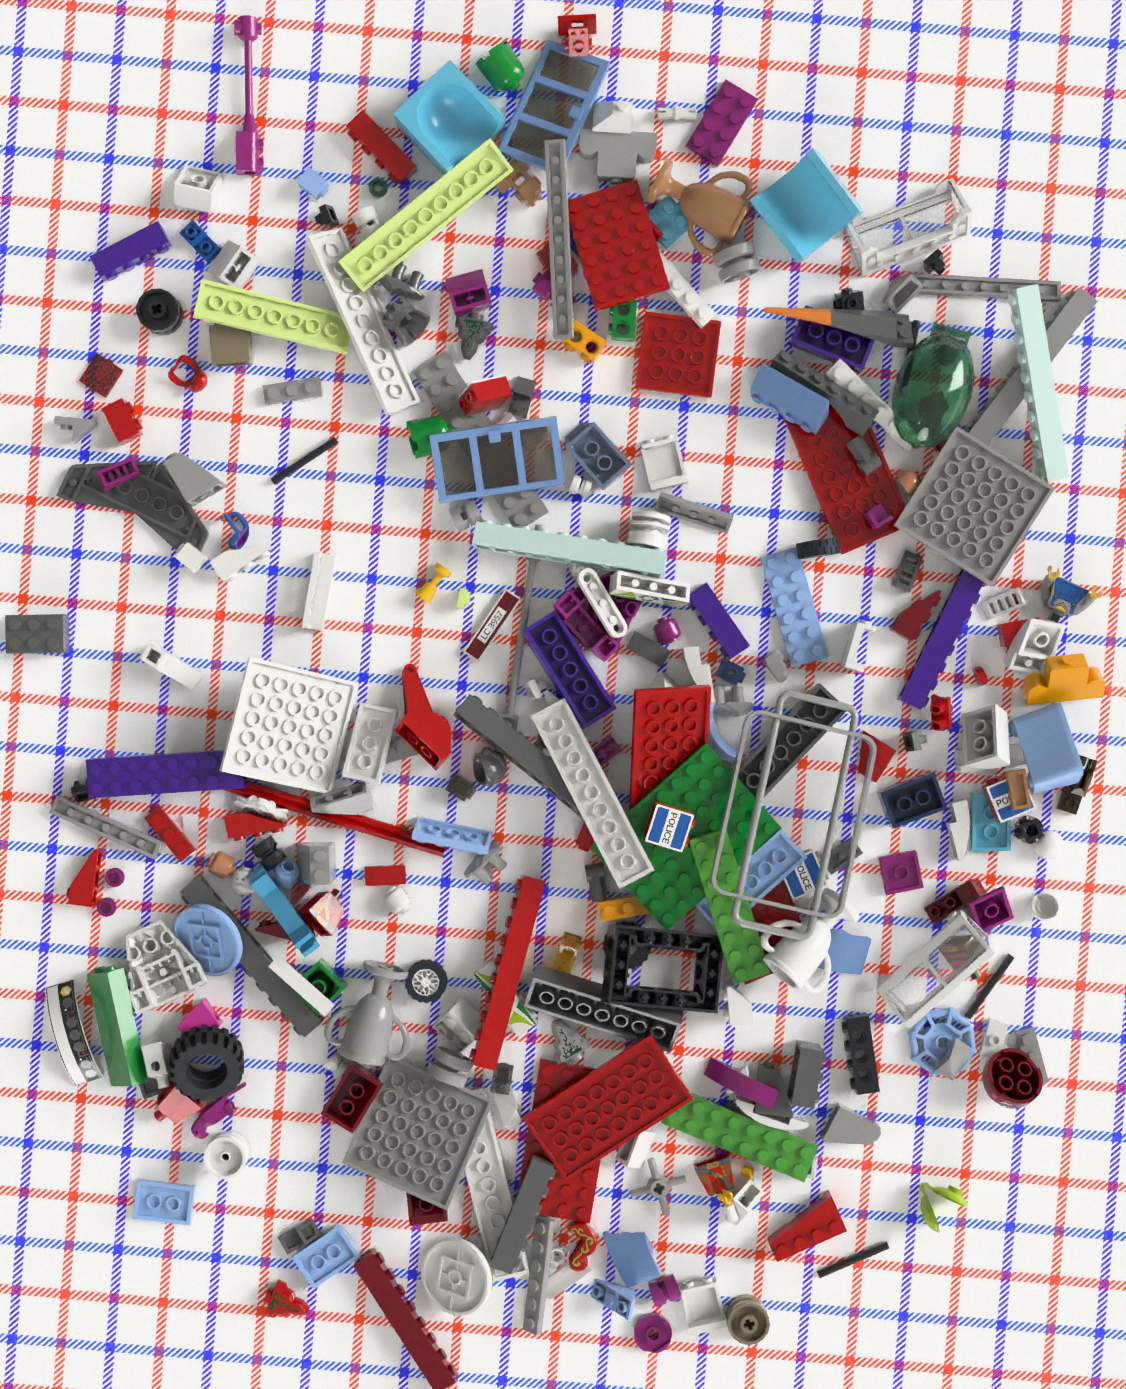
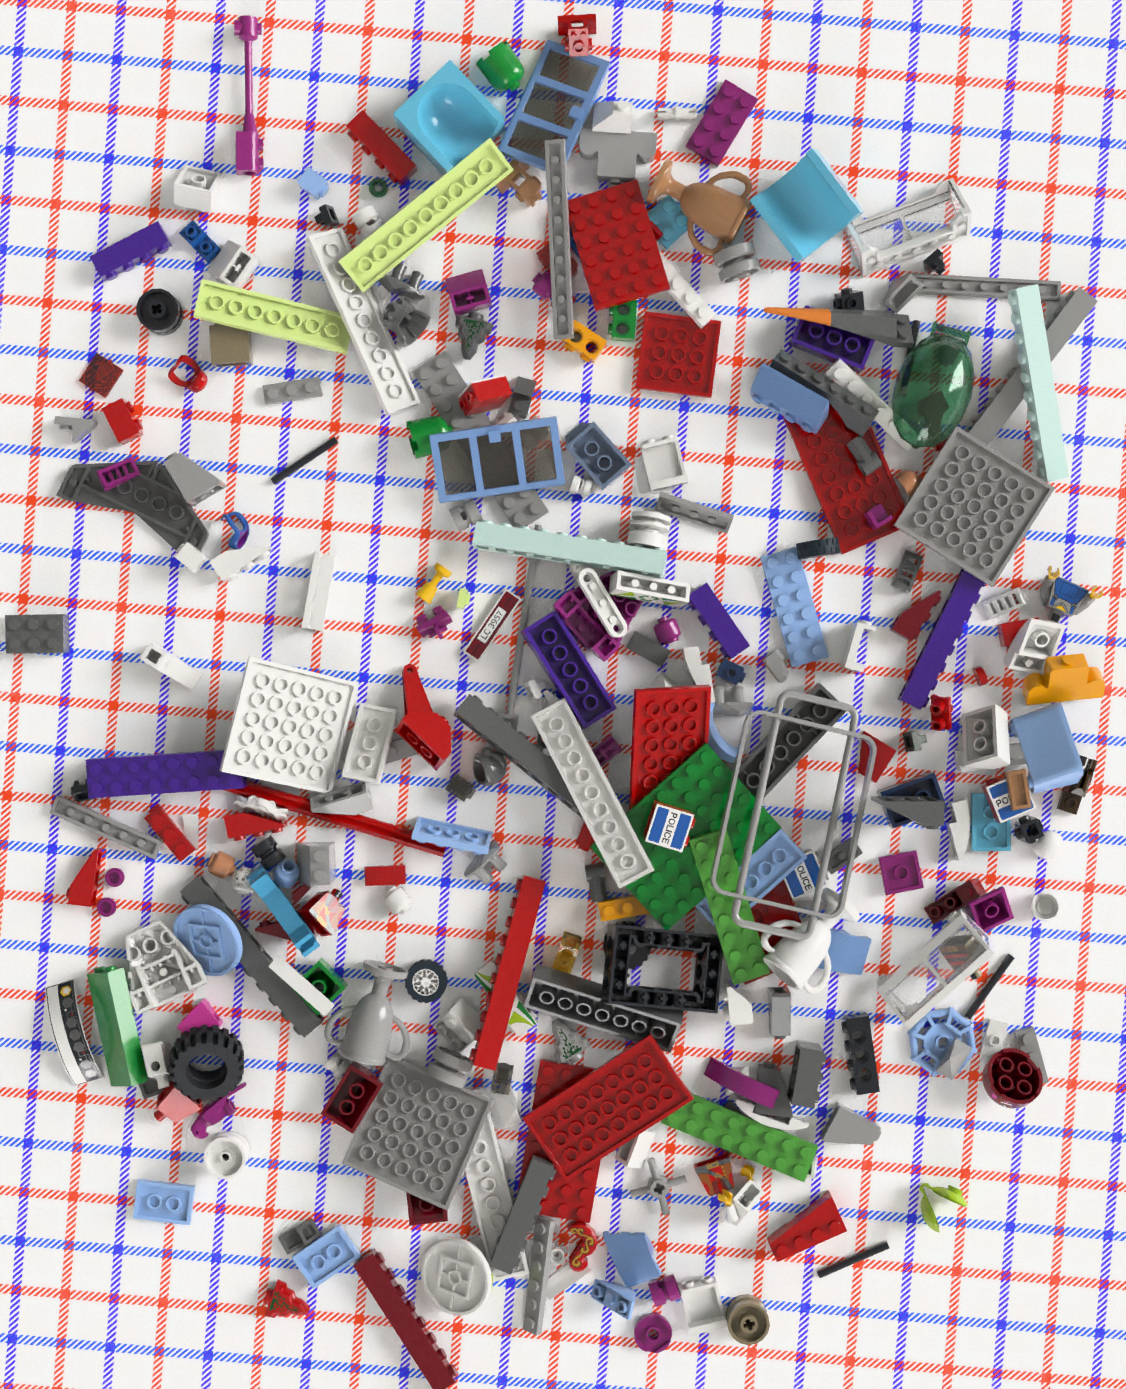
none -> magenta hips [416,605,453,640]
none -> slope [767,986,791,1039]
none -> dark grey slope [871,796,944,829]

